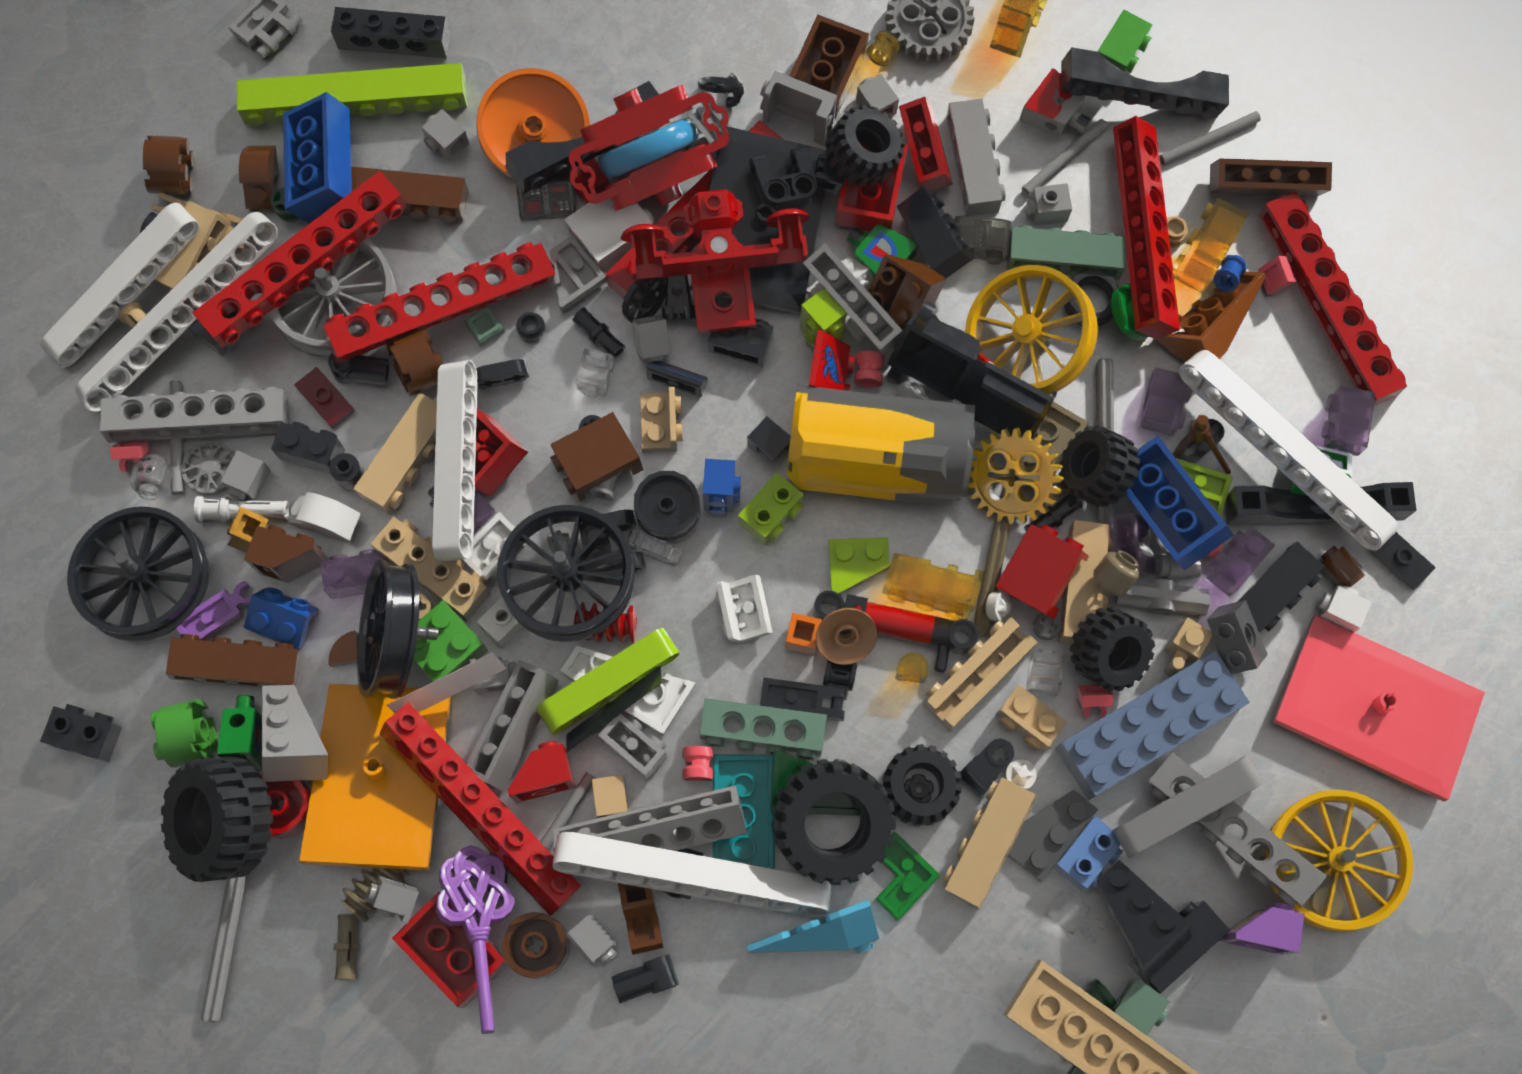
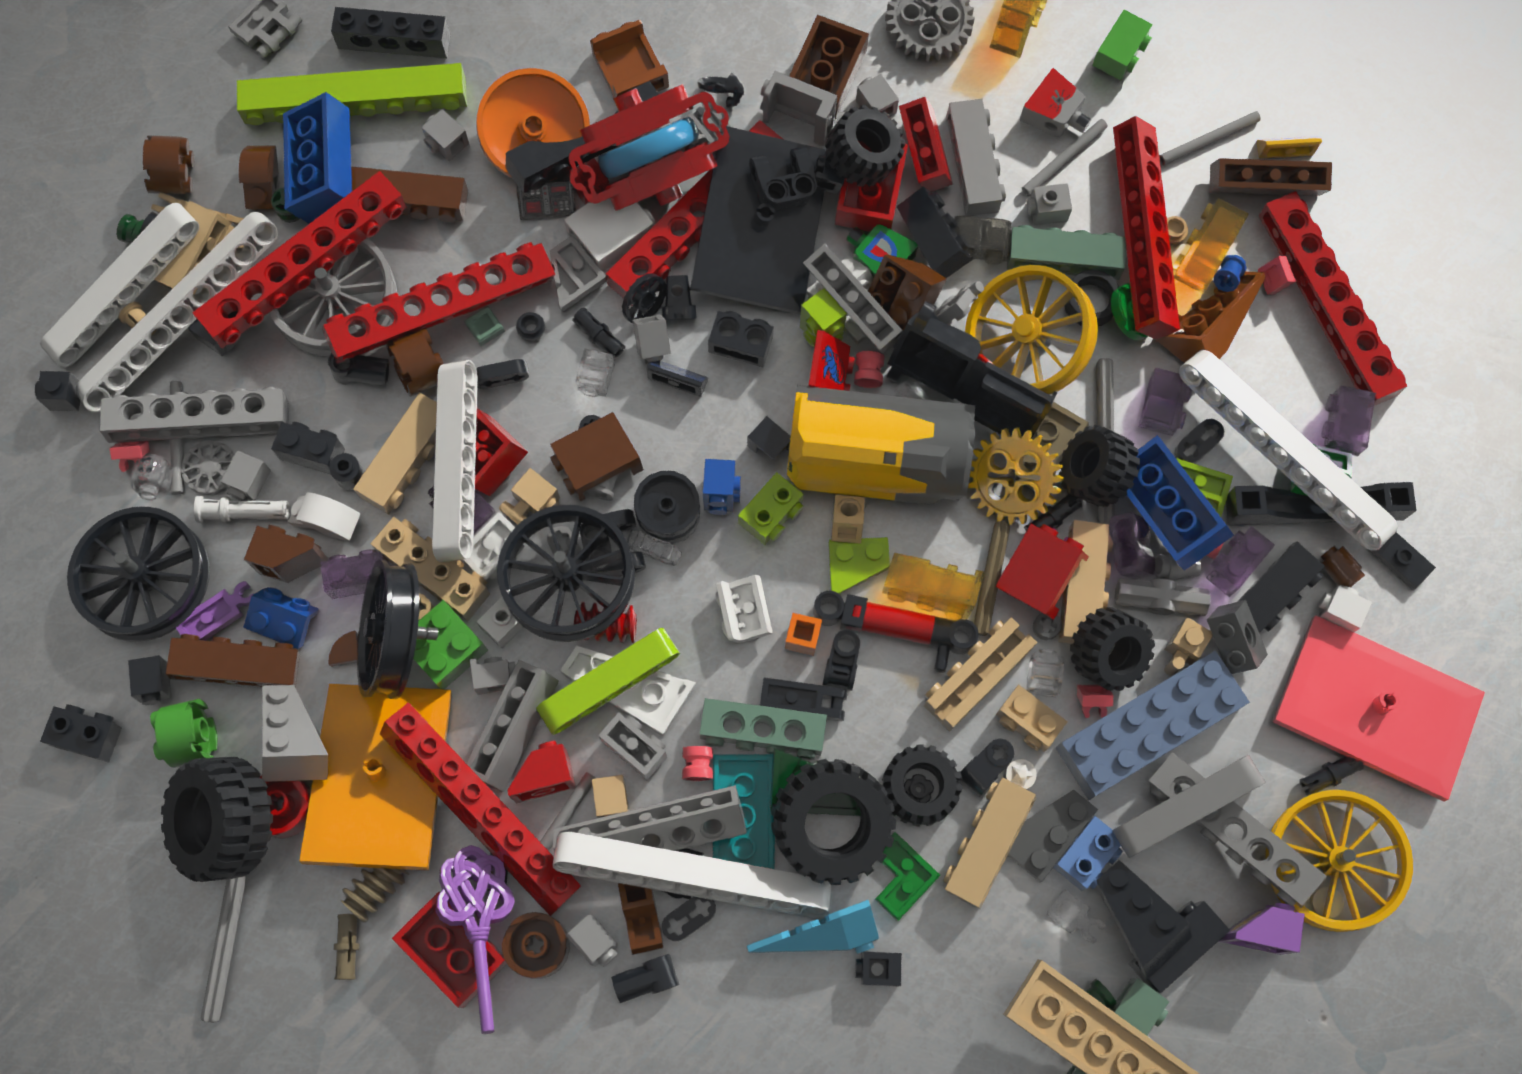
green torso [217,695,262,771] -> none
pearl gold brick [227,507,269,553] -> none
dark red plate [294,367,355,429] -> none
light grey brick [365,876,419,924] -> none
white sticker [387,653,507,713] -> none
black sticker [566,666,662,752] -> none
red piece [621,189,810,334] -> none
tan bracket [640,387,683,452] -> none
medium nougat dish [816,608,877,665] -> none
clear yellow wheel [866,31,901,67] -> none
clear yellow brick [895,652,928,683] -> none
white tile [986,592,1011,622] -> none
black arch [1061,47,1229,118] -> none
dark tan head [1093,550,1139,596] -> none
reddish brown plant [1172,415,1231,474] -> none
none -> black brick [35,371,80,411]
none -> dark green wheel [116,214,144,243]
none -> black brick [128,655,171,705]
none -> tan brick [499,468,560,525]
none -> dark orange panel [590,20,669,98]
none -> black beam [662,896,716,941]
none -> tan brick [831,495,865,544]
none -> black brick [855,952,902,987]
none -> light grey plate [934,281,984,325]
none -> yellow slope [1256,136,1322,159]
none -> black pin [1299,756,1364,796]

